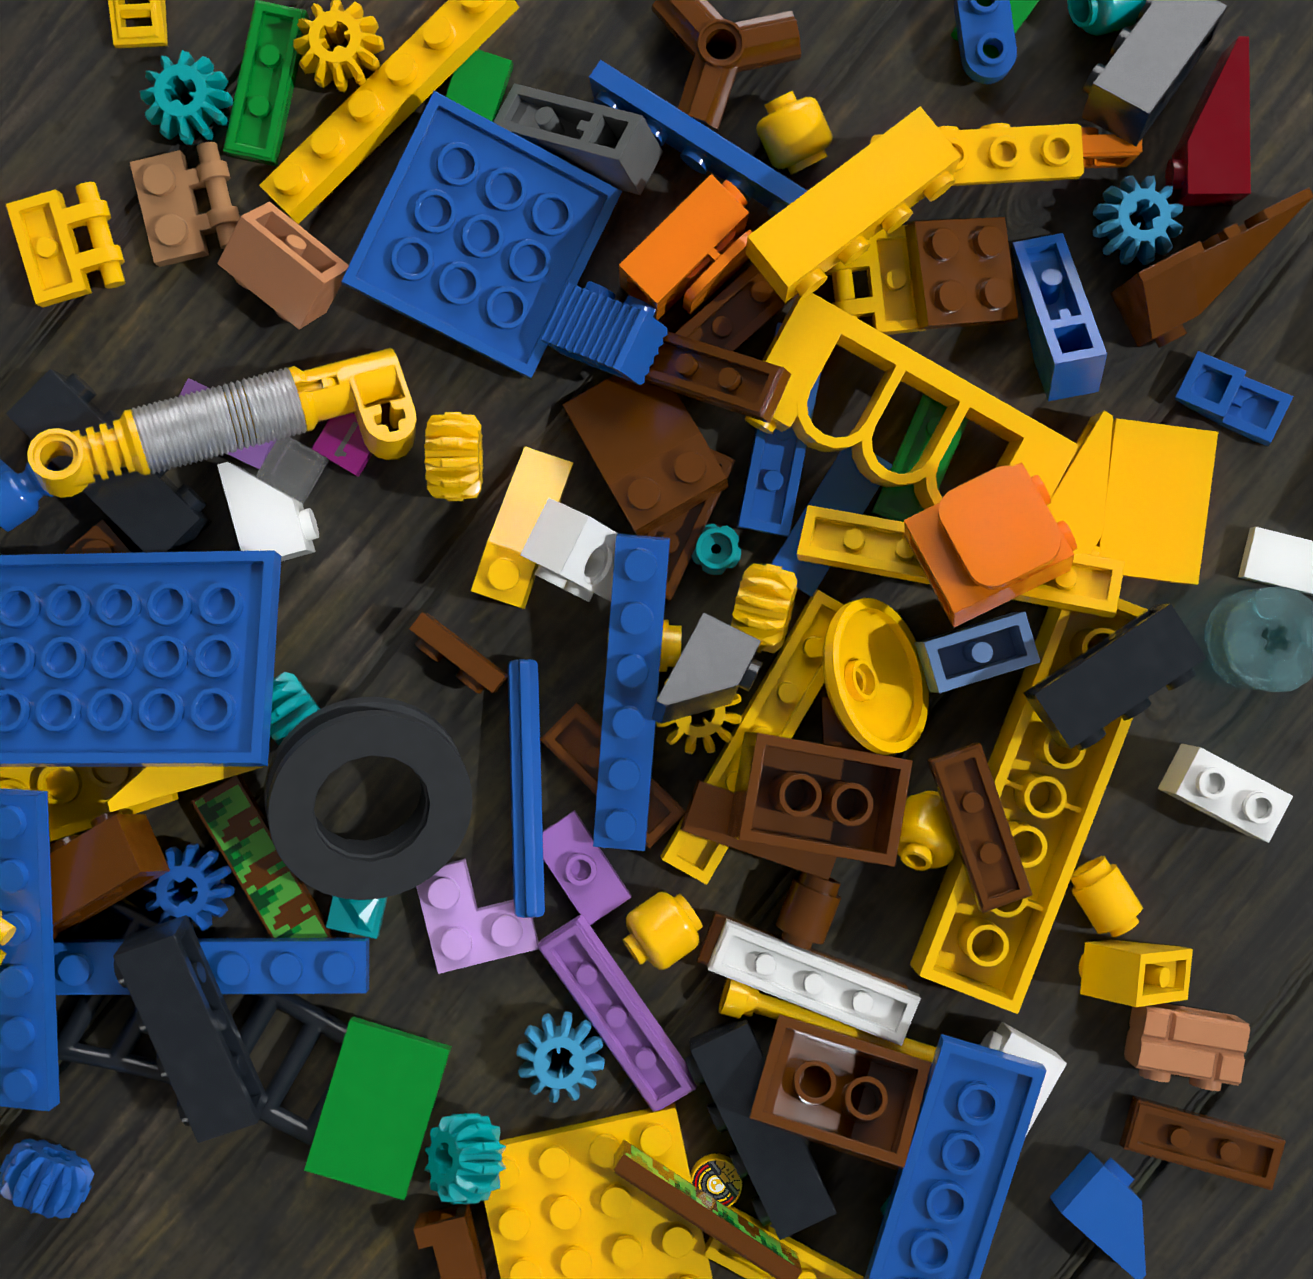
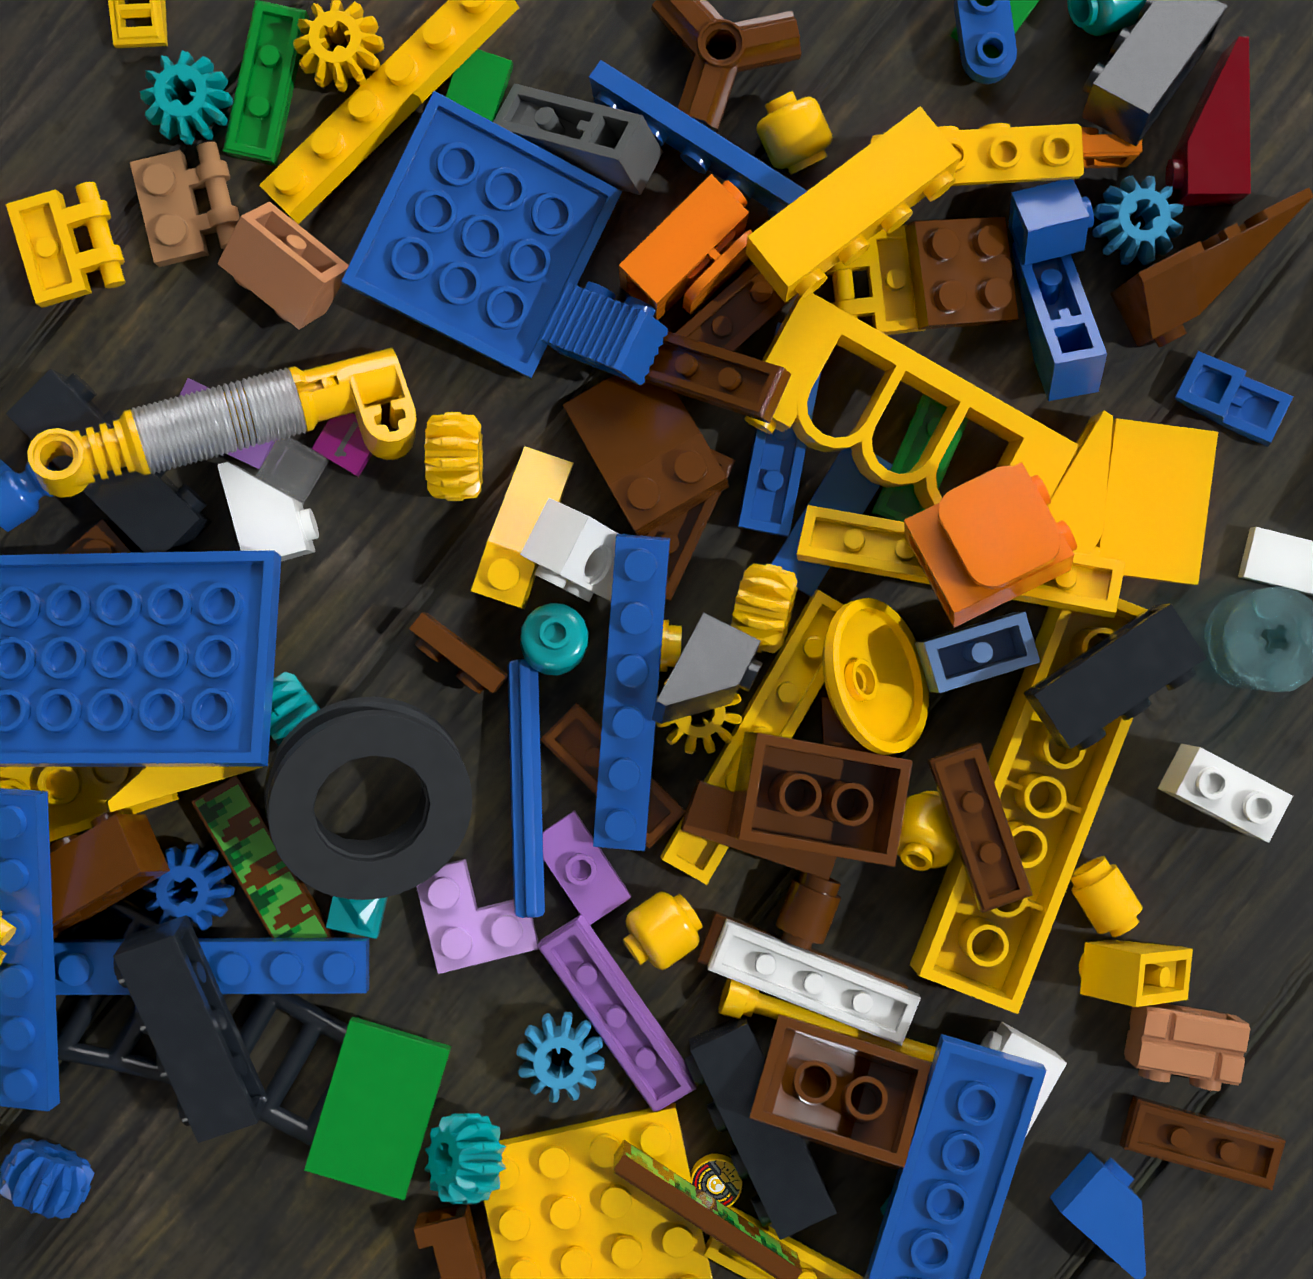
teal plate [691,524,741,575] -> none
none -> teal head [520,603,589,675]
none -> blue brick [1008,179,1094,266]

